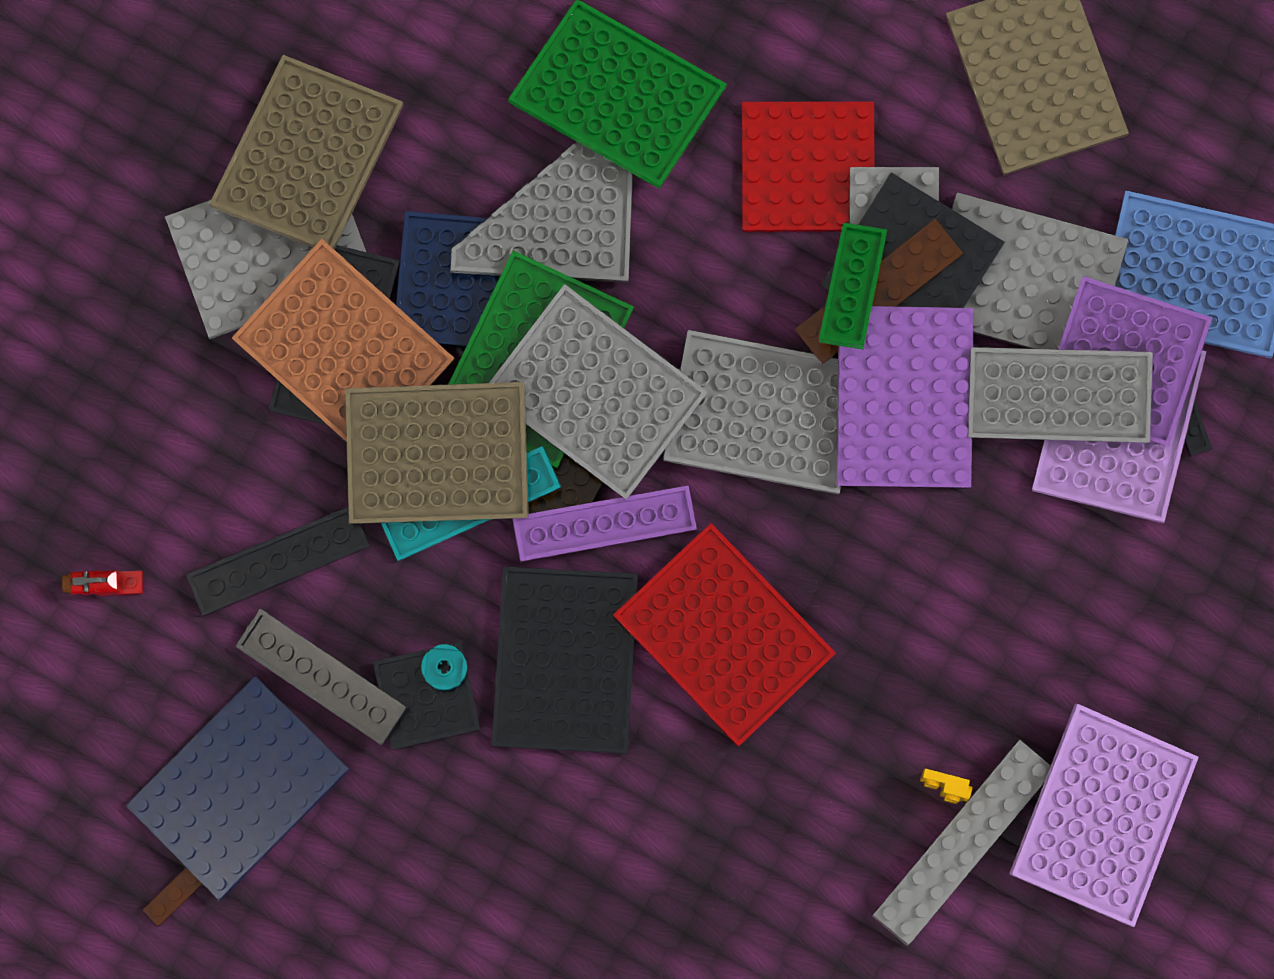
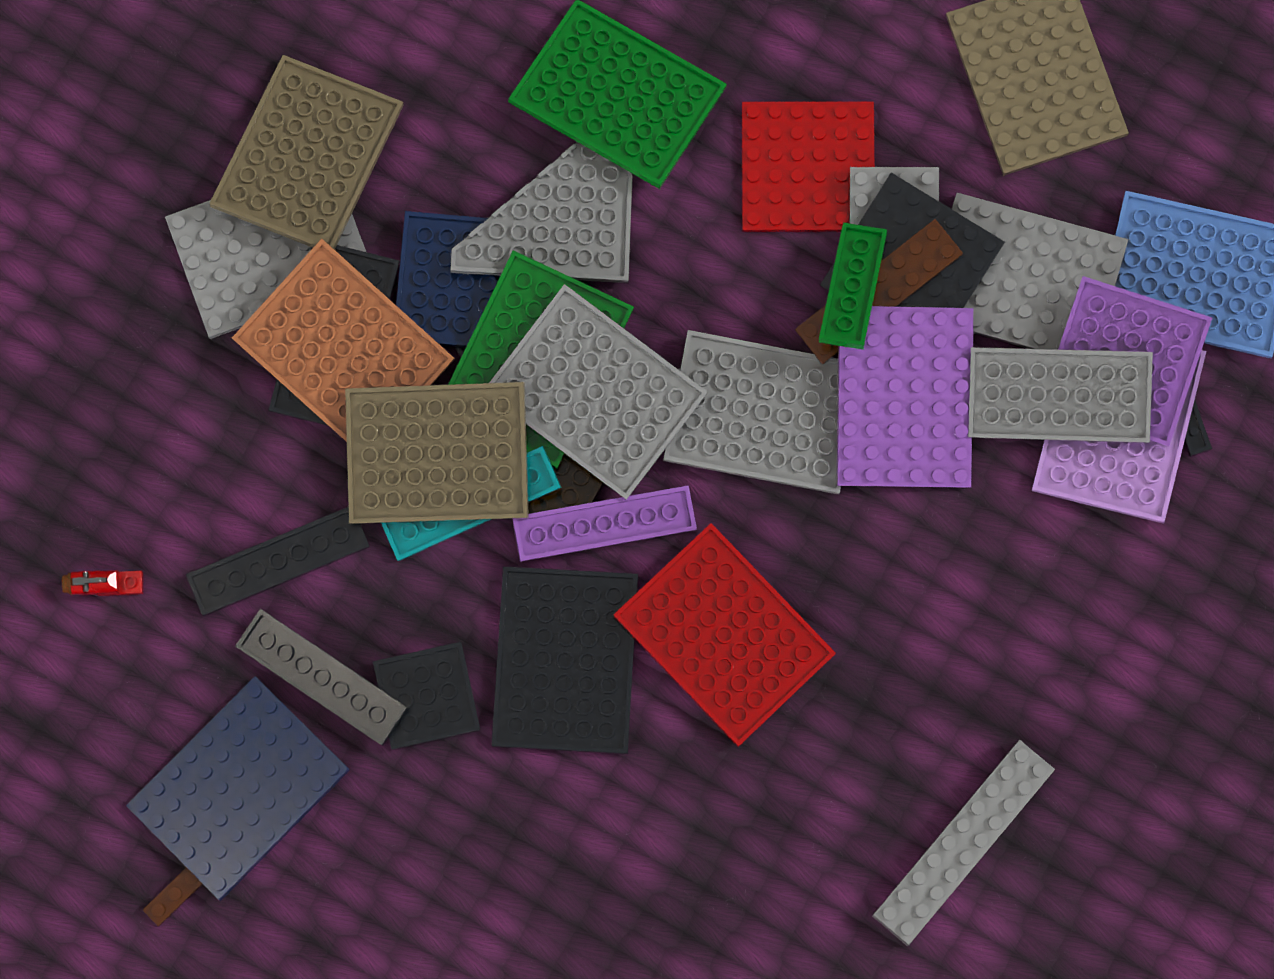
teal plate [421,644,467,690] -> none
yellow plate [920,769,972,804] -> none
lavender plate [1009,704,1199,927] -> none

